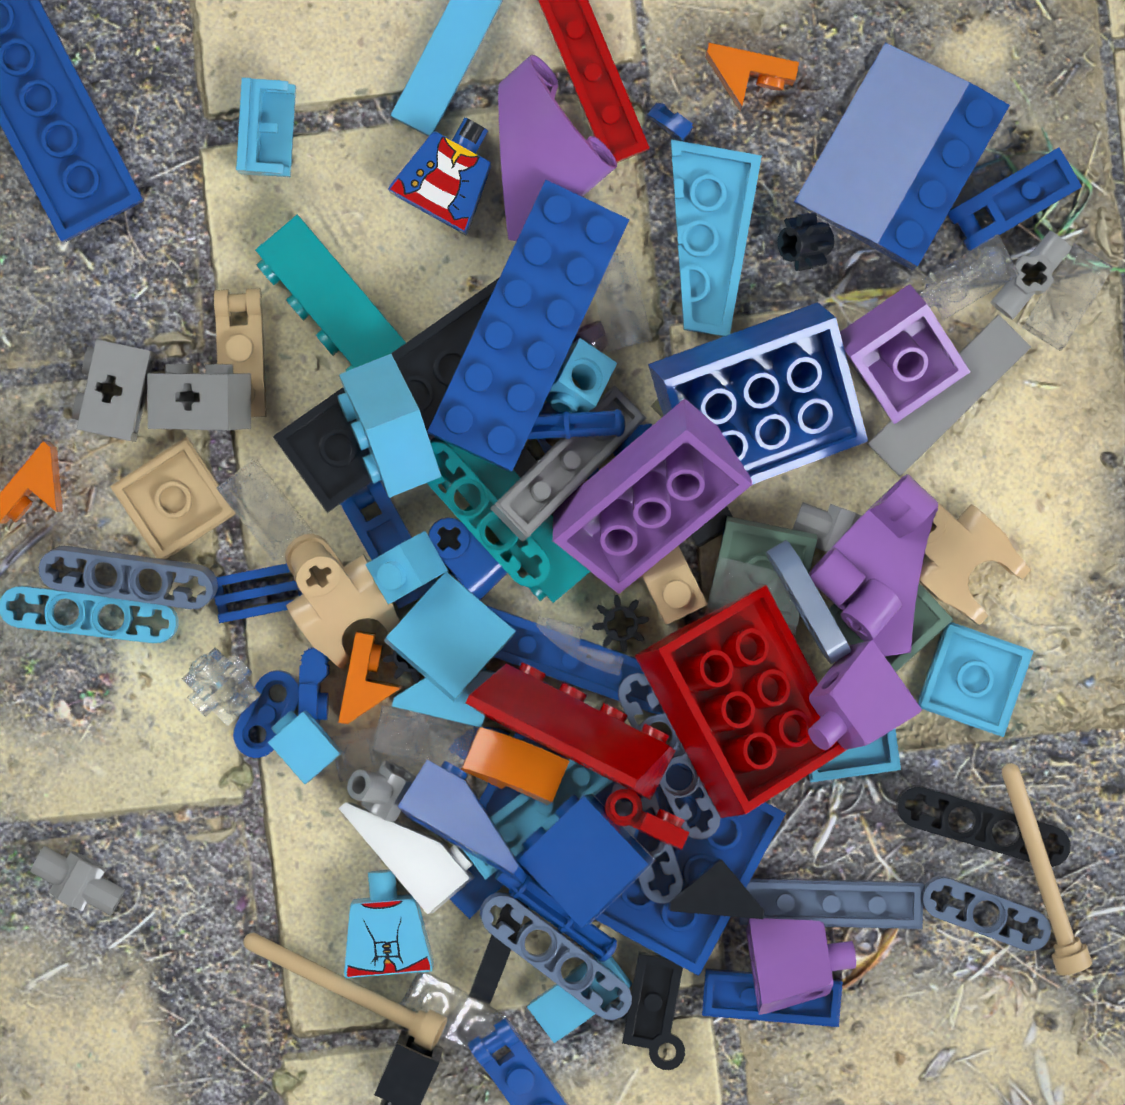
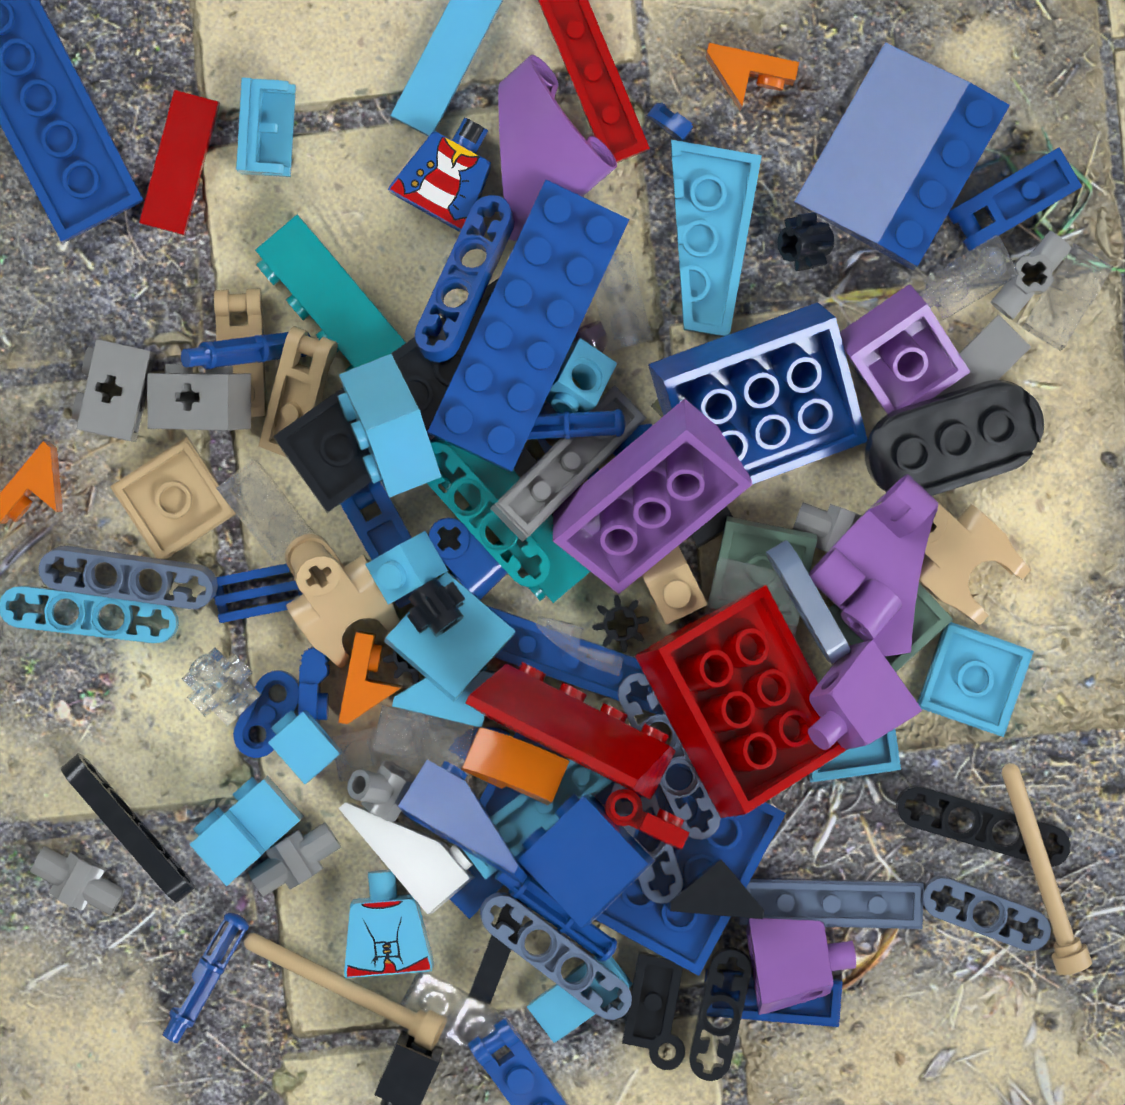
none -> black beam [61,753,195,903]
none -> red tile [139,90,220,236]
none -> blue piece [162,913,249,1043]
none -> blue piece [181,332,311,370]
none -> medium azure brick [189,776,304,886]
none -> light grey axle [248,822,341,897]
none -> tan plate [258,326,338,457]
none -> black gear [407,578,465,637]
none -> blue beam [414,195,515,362]
none -> black beam [689,947,751,1081]
none -> black tile [865,380,1044,496]

